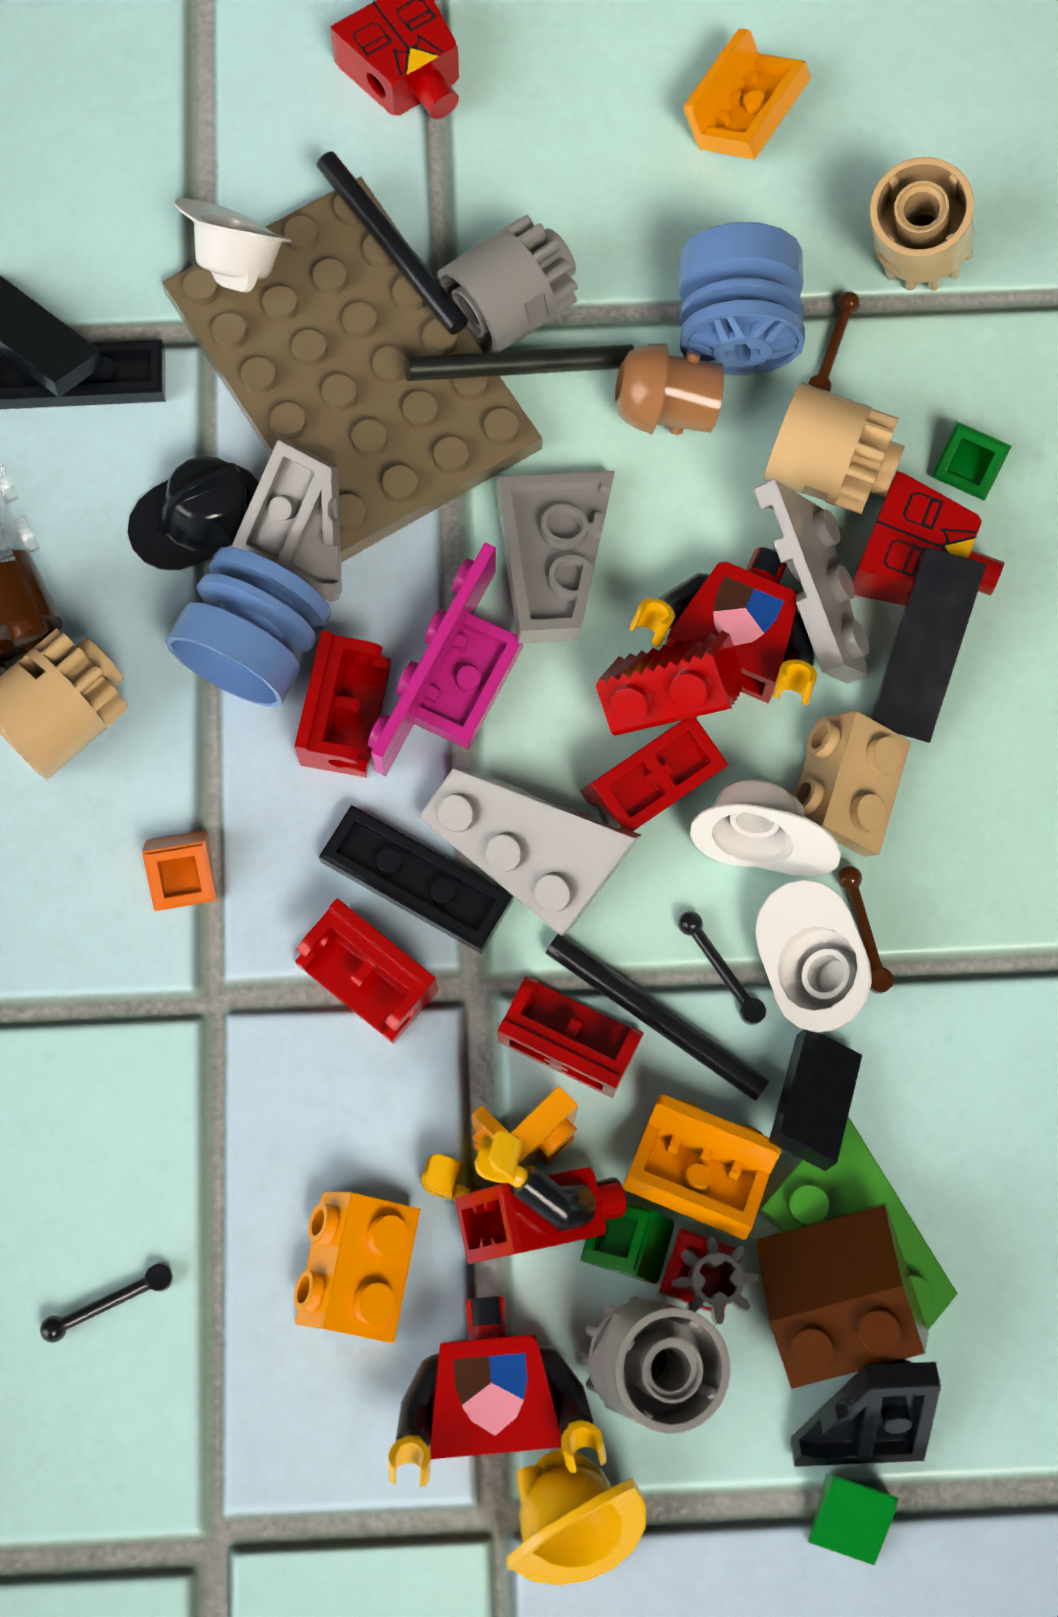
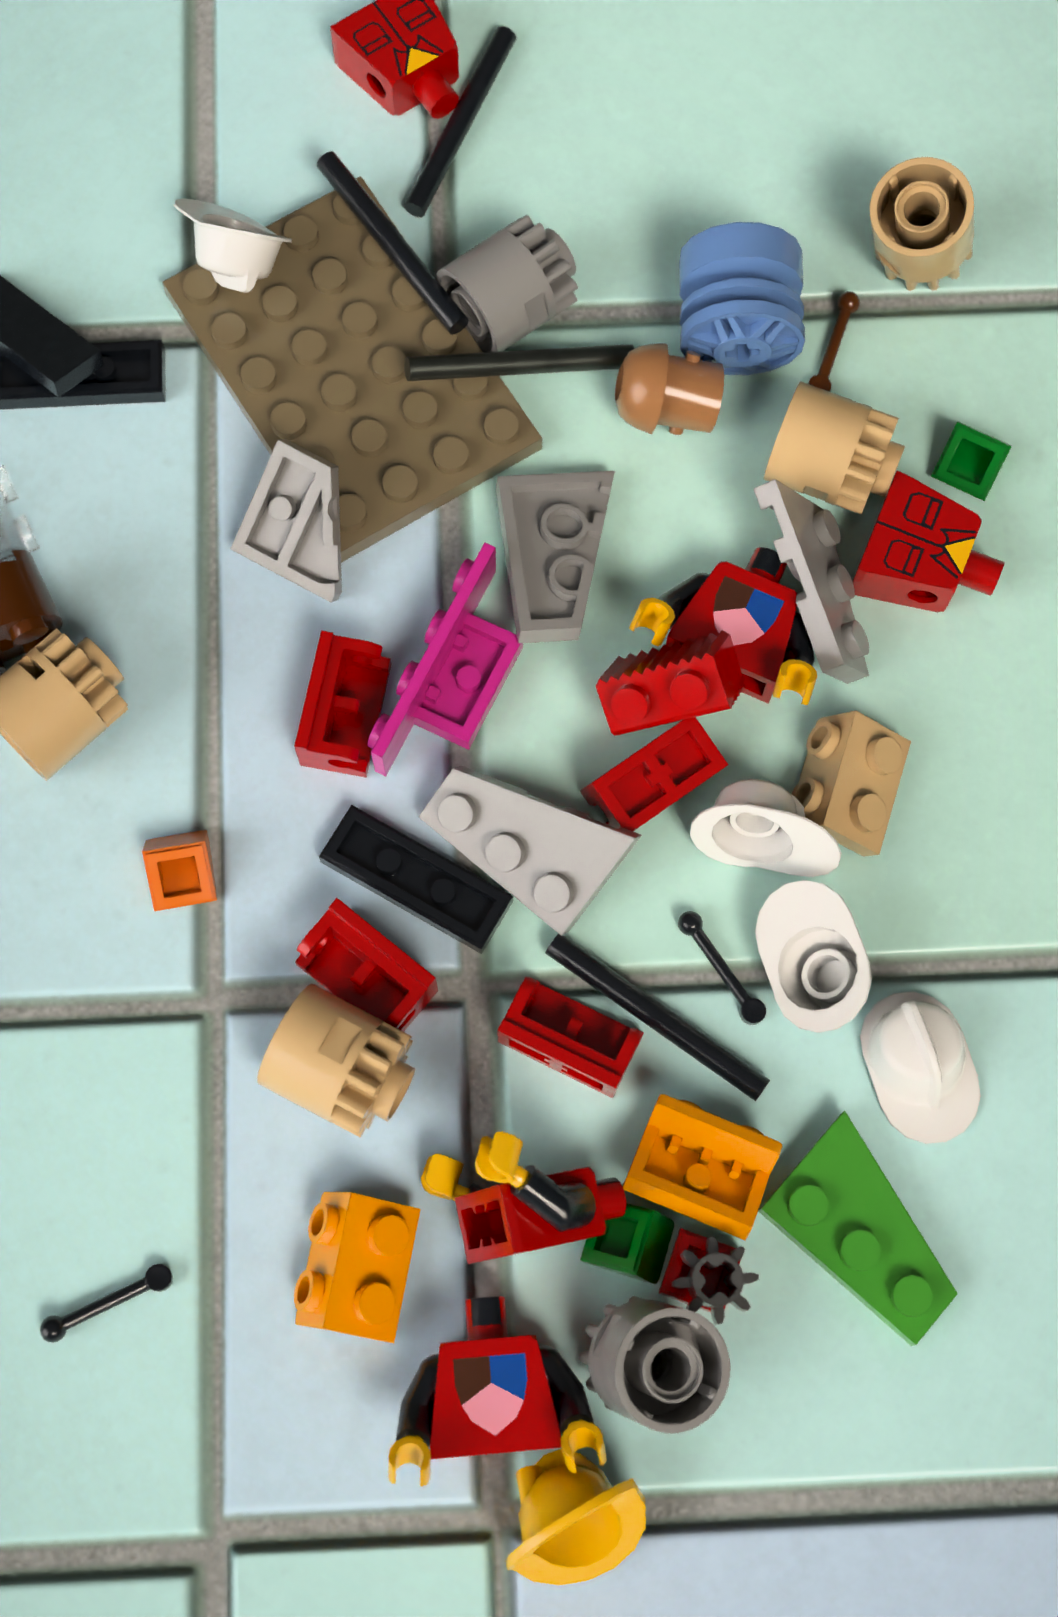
black piece [127,456,259,570] -> none
medium blue wheel [165,547,331,707] -> none
light orange bracket [472,1086,578,1168] -> none
light orange bracket [684,28,811,160] -> none
reddish brown slope [756,1203,929,1389] -> none
black tile [769,1029,862,1171] -> none
black wing [790,1359,941,1467] -> none
green slope [807,1474,899,1566] -> none
reddish brown hinge [837,866,894,994] -> none
black tile [870,547,987,743] -> none
none -> tan gear [257,984,415,1137]
none -> black bar [404,26,516,217]
none -> white piece [860,992,981,1144]

